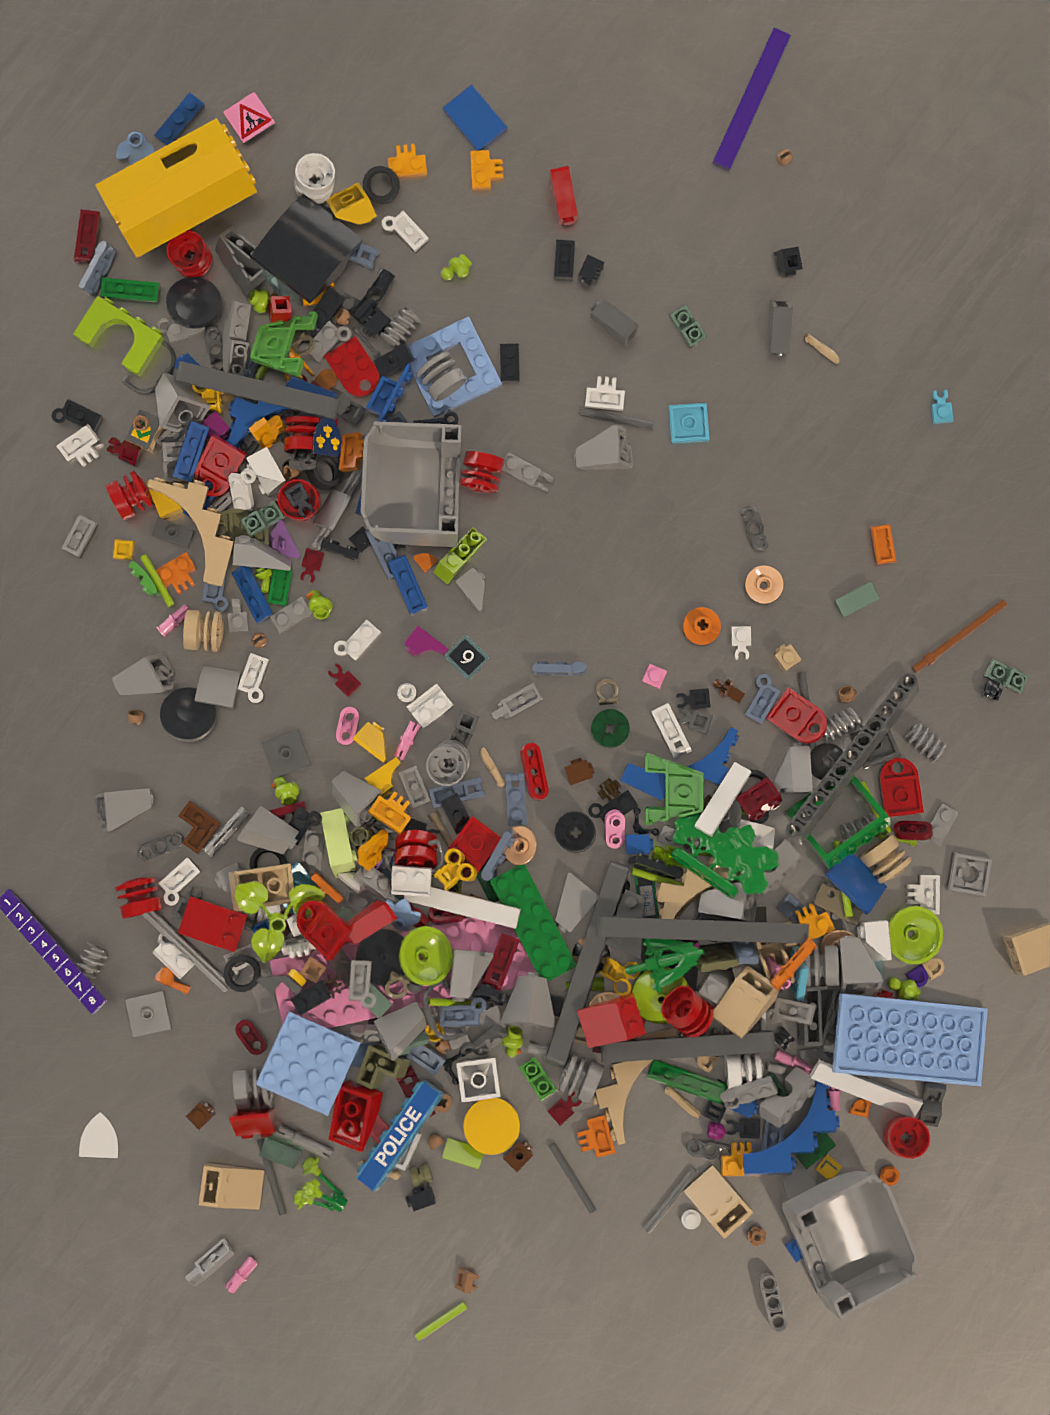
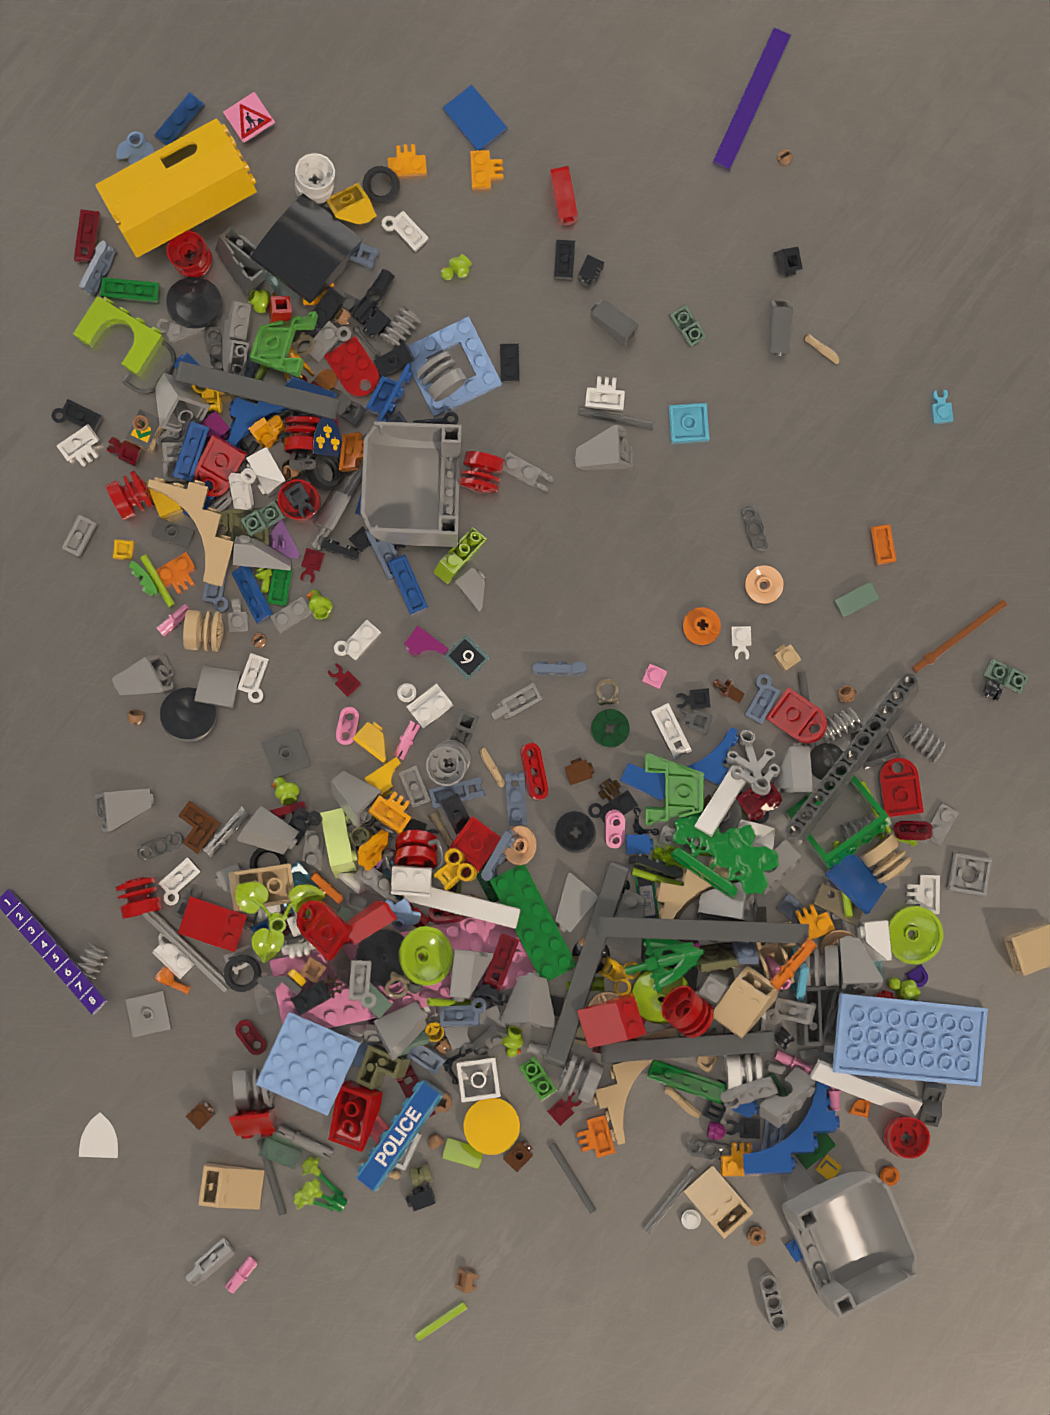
orange tile [413,553,439,573] -> none
dark grey piece [423,978,467,1041] -> none
tan tile [921,957,945,980] -> none
none -> light grey plant [726,730,780,795]

